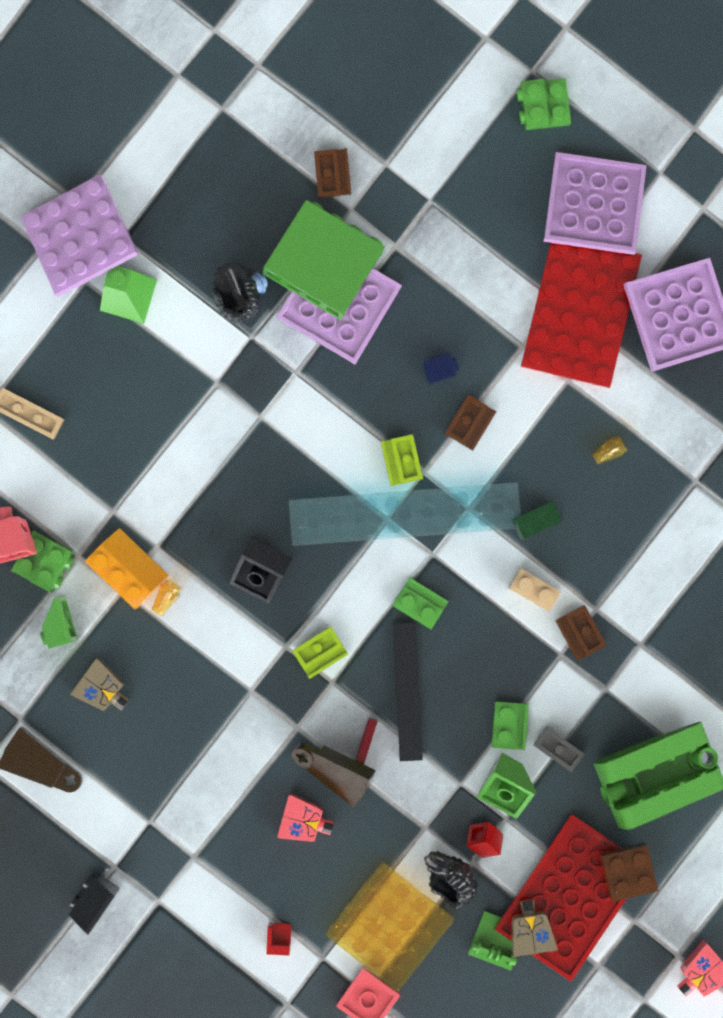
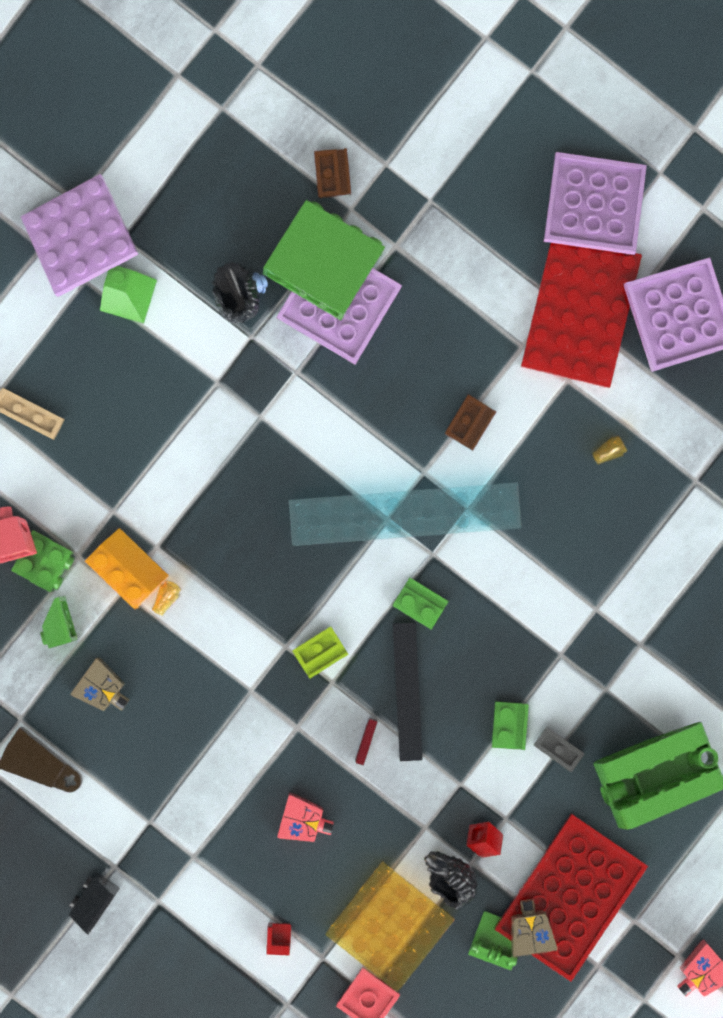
black slope [229,538,293,604] -> none
dark brown piece [292,743,376,808] -> none
lime plate [380,434,423,487] -> none
clear blue brick [422,353,459,385] -> none
bright green slope [477,753,536,819] -> none
tan brick [508,568,561,612] -> none
dark green tile [512,501,562,540] -> none
bright green plate [516,78,571,131] -> none
reddish brown plate [555,605,607,661] -> none
reddish brown brick [599,842,658,902] -> none

